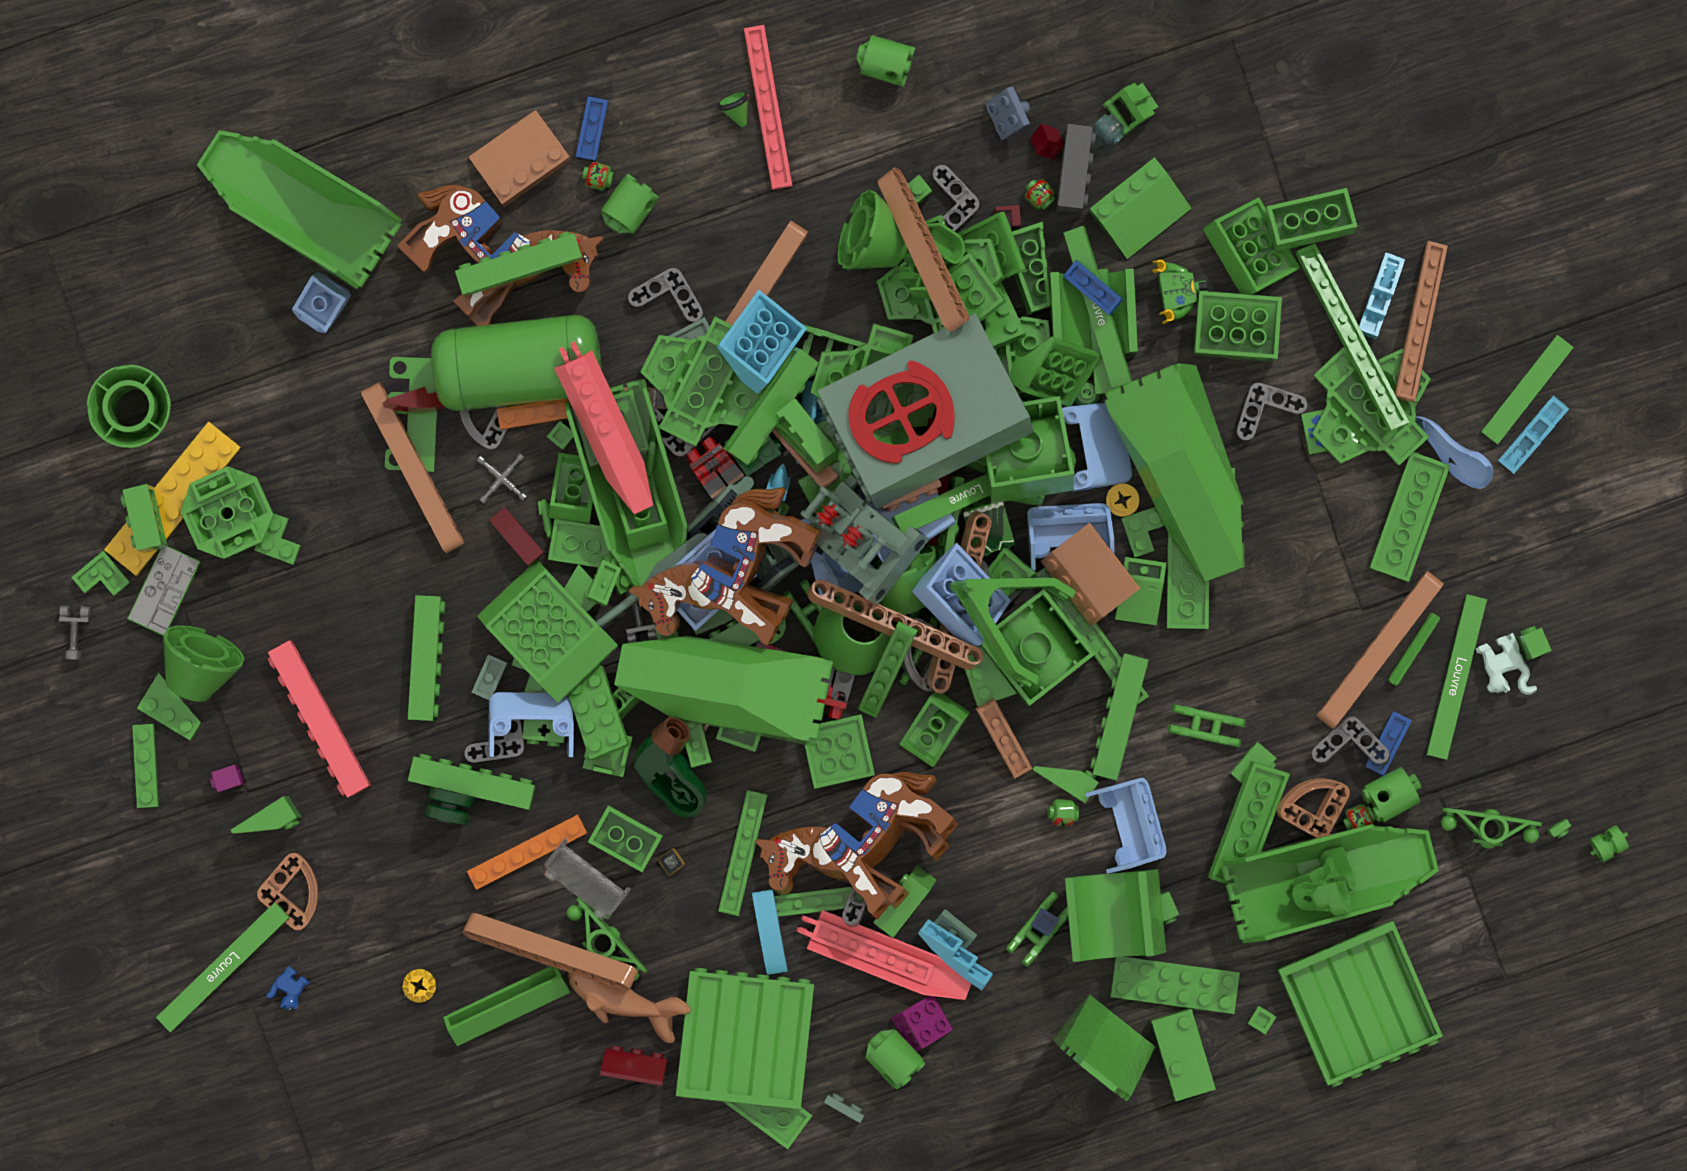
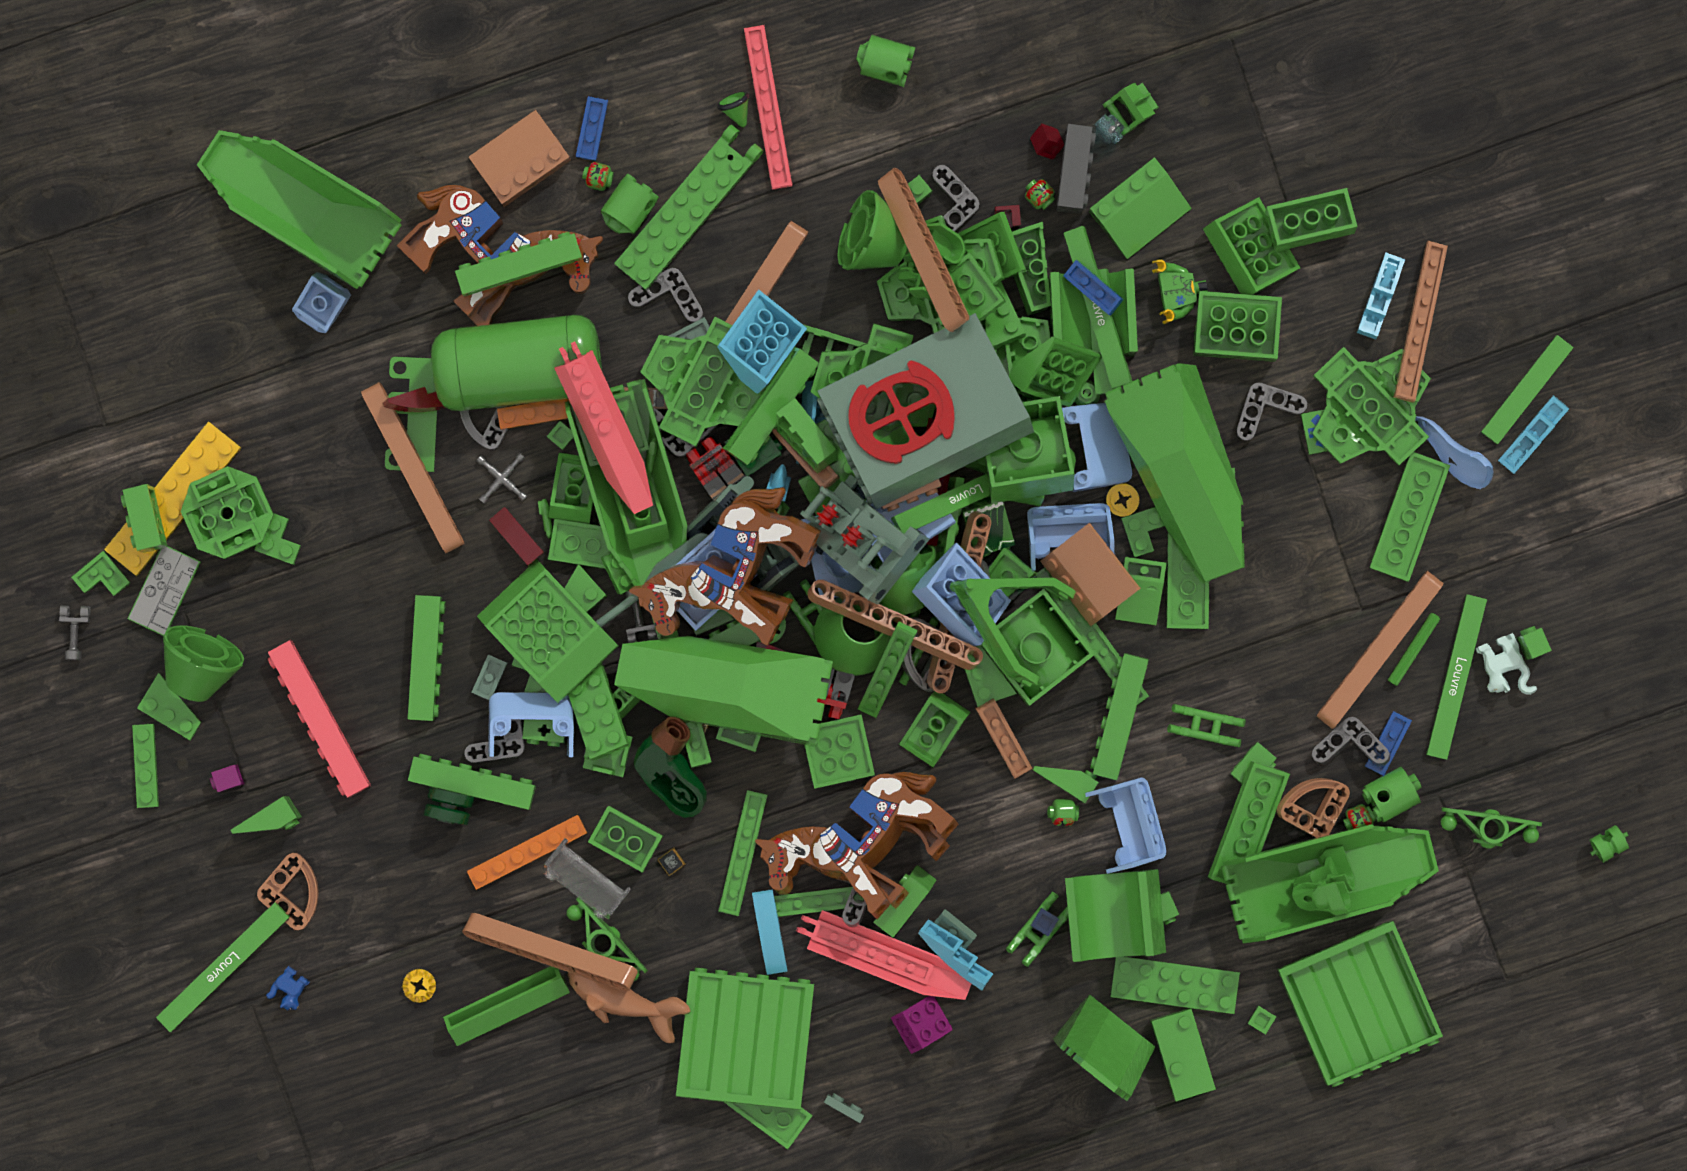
bright green cone [87,365,171,448] -> none
bright green plate [586,560,621,607] -> none
dark red slope [600,1045,668,1086] -> none
bright green cylinder [865,1029,926,1089] -> none
sand blue plate [985,86,1030,140] -> none
plate [1296,243,1409,433] -> none
bright green plate [1546,819,1571,838] -> none
none -> bright green hinge [614,125,763,291]

